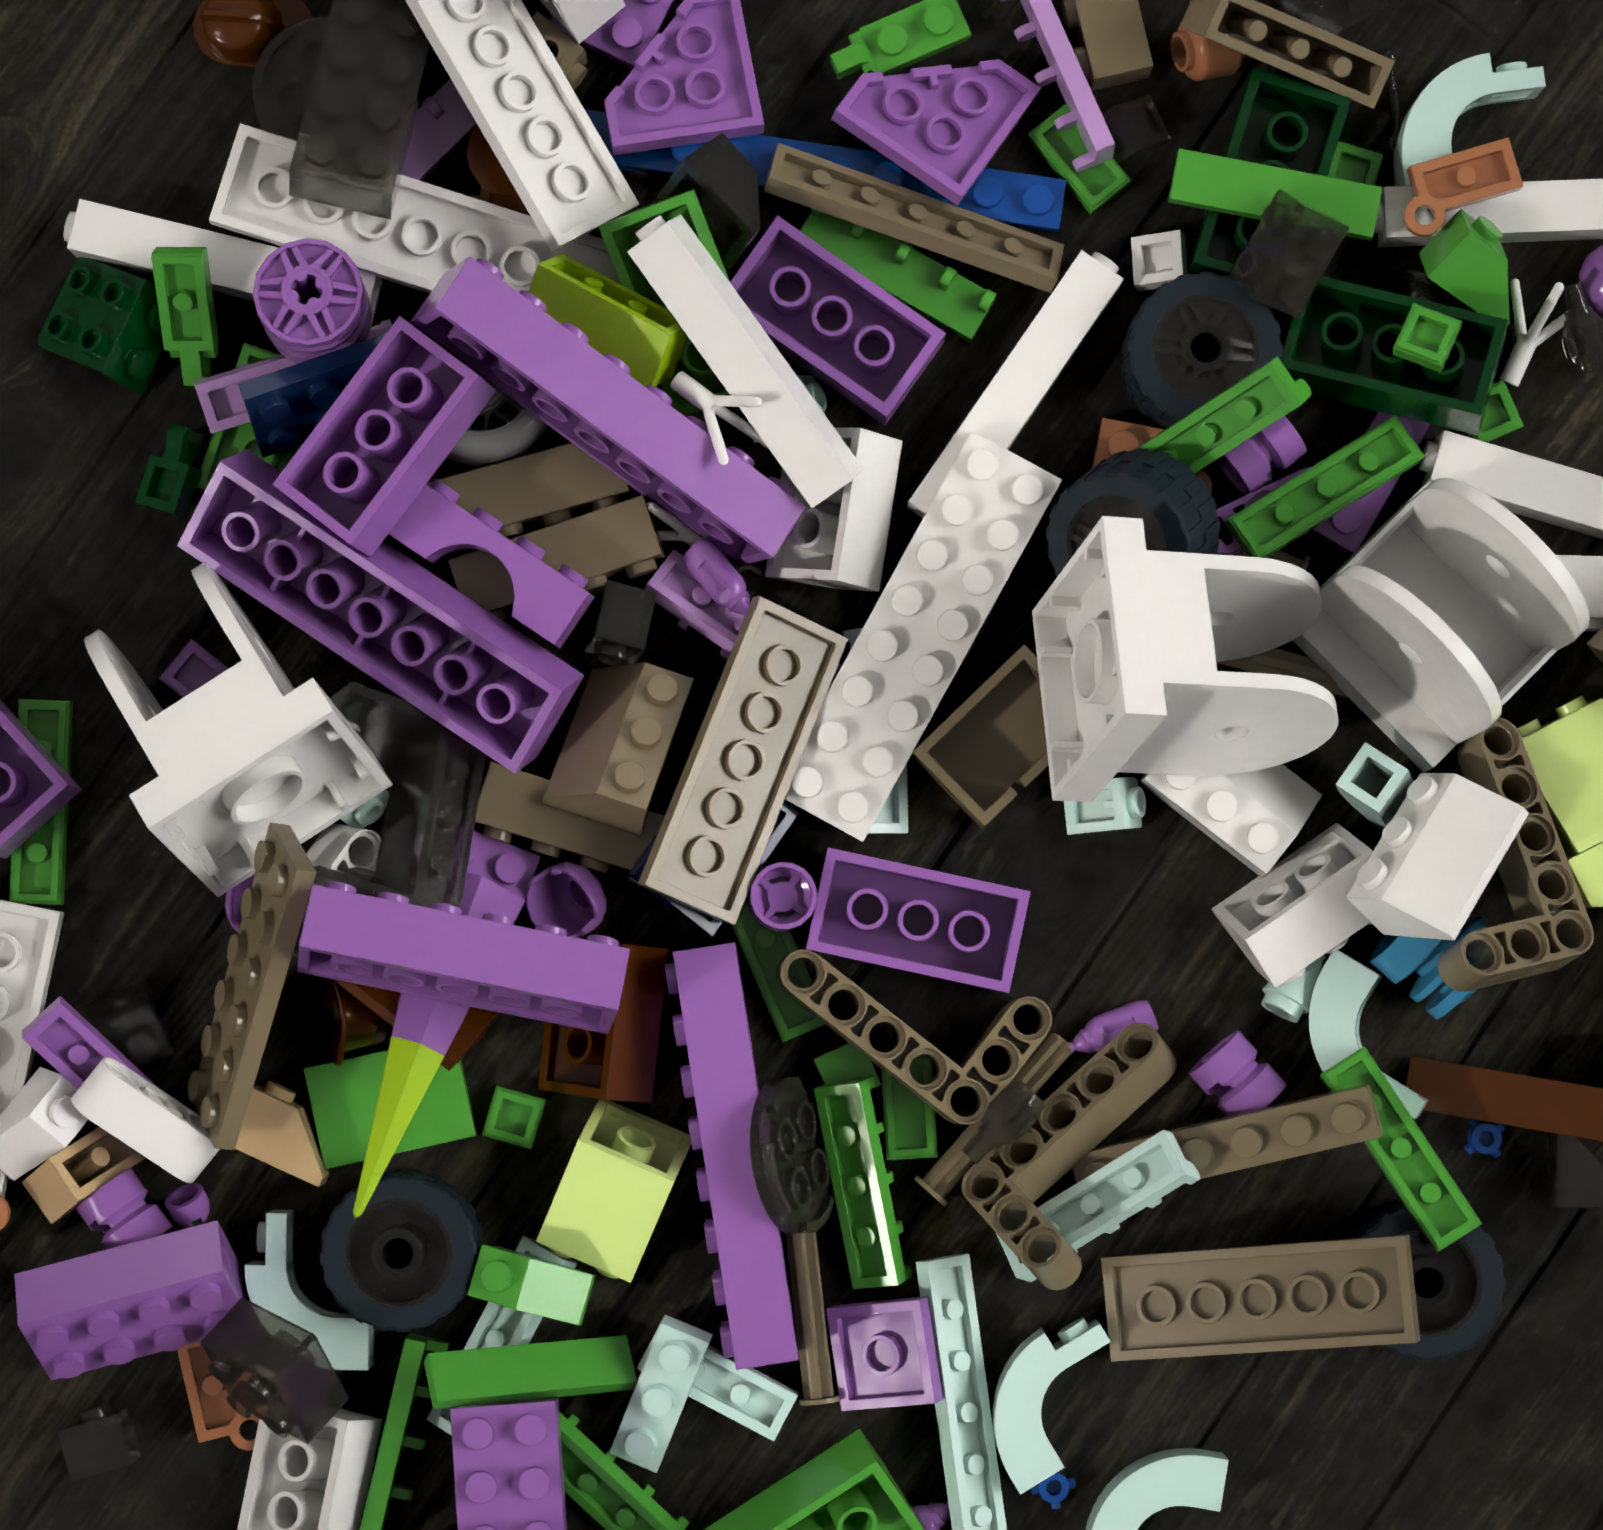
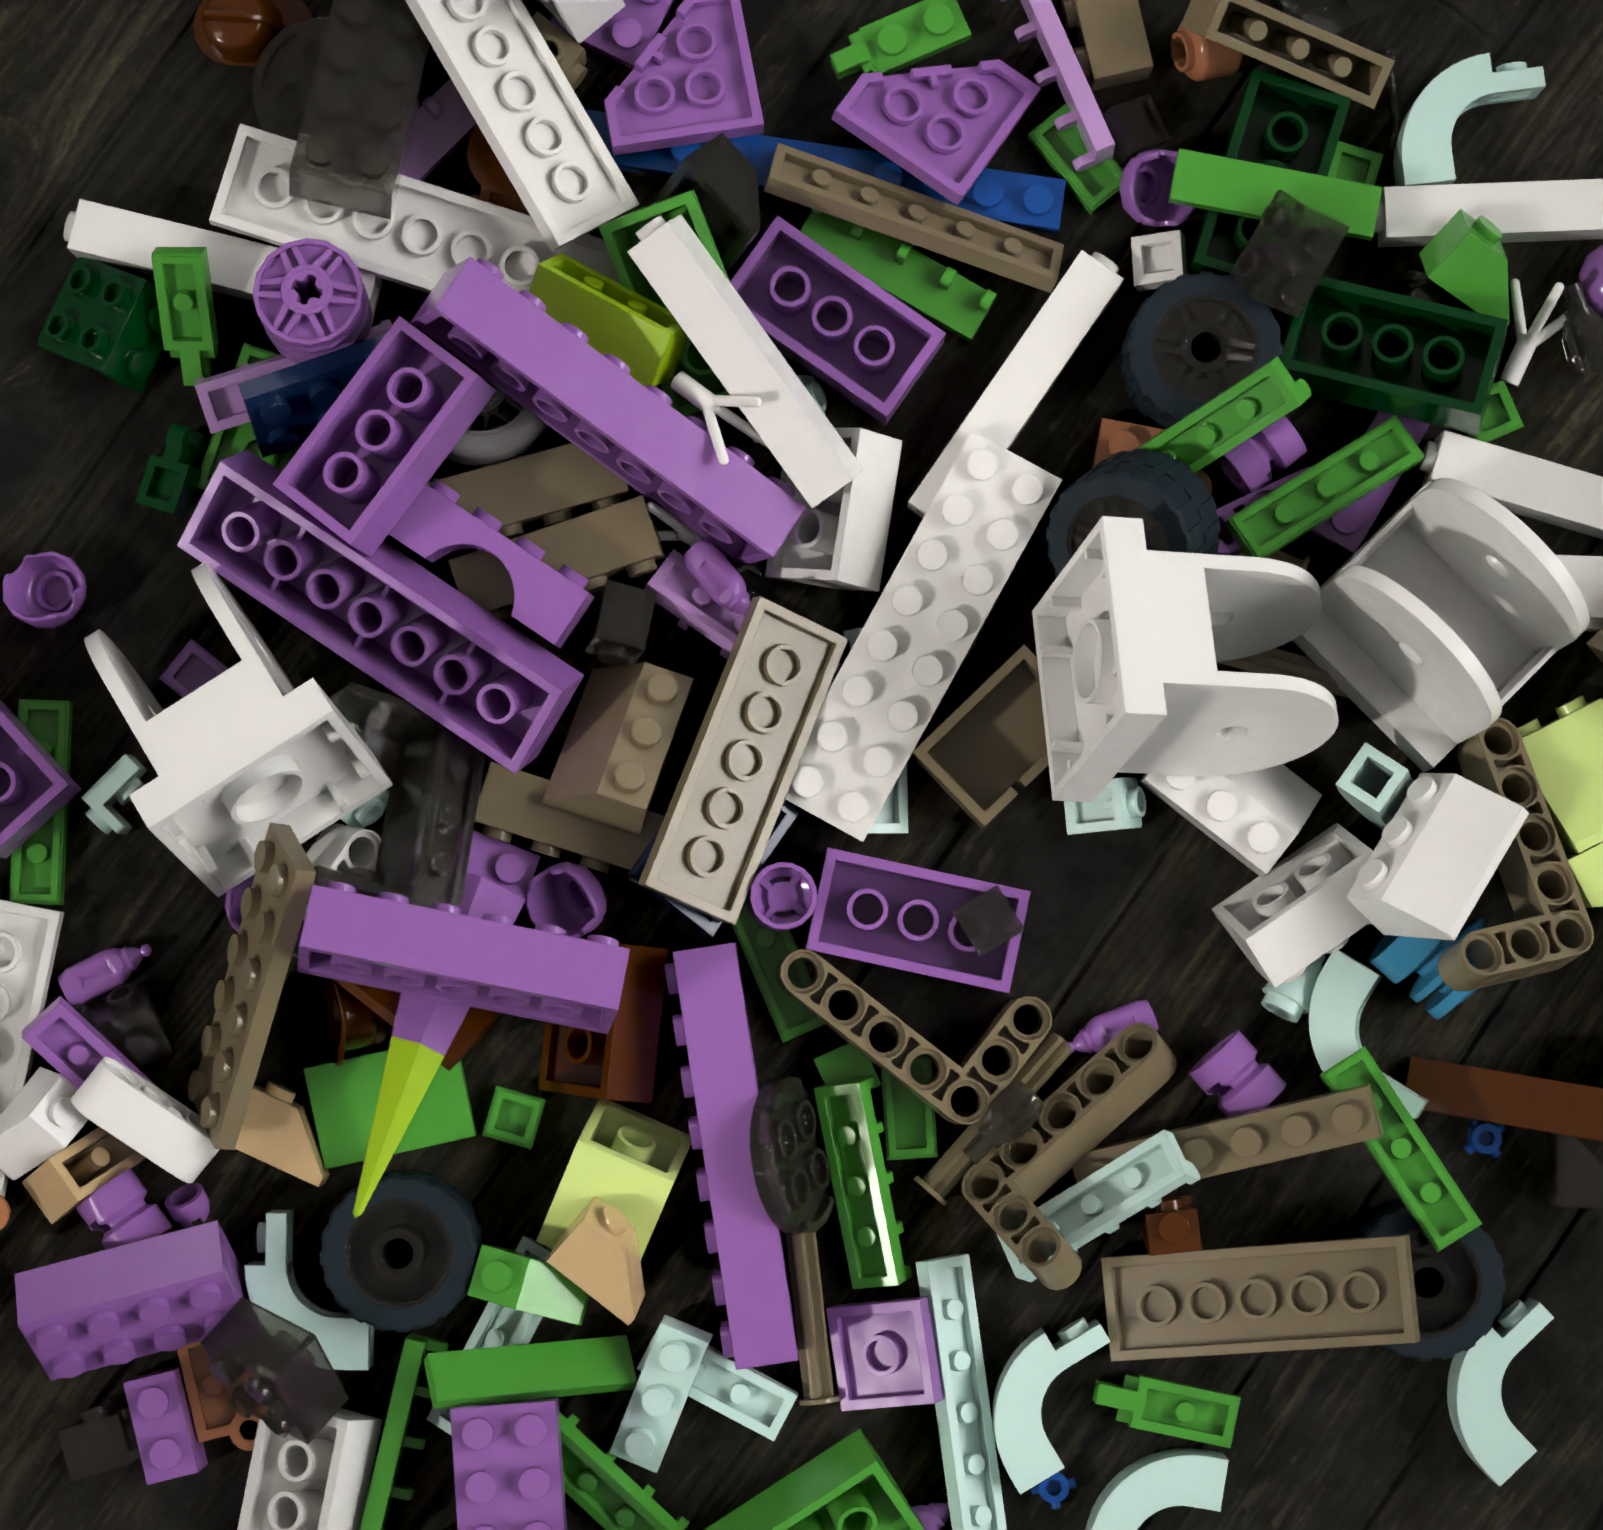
bright green tile [1393,303,1462,373] -> none
nougat hinge [1403,137,1523,237] -> none
none -> medium lavender hair [3,551,87,628]
none -> medium lavender piece [58,944,152,1005]
none -> light aqua bracket [81,754,148,835]
none -> medium lavender brick [123,1364,208,1485]
none -> tan slope [546,1197,645,1326]
none -> clear smoke slope [952,885,1025,956]
none -> bright green hinge [1092,1374,1241,1448]
none -> medium lavender hair [1119,149,1196,227]
none -> reddish brown brick [1140,1194,1202,1256]
none -> light aqua arch [1447,1298,1554,1486]

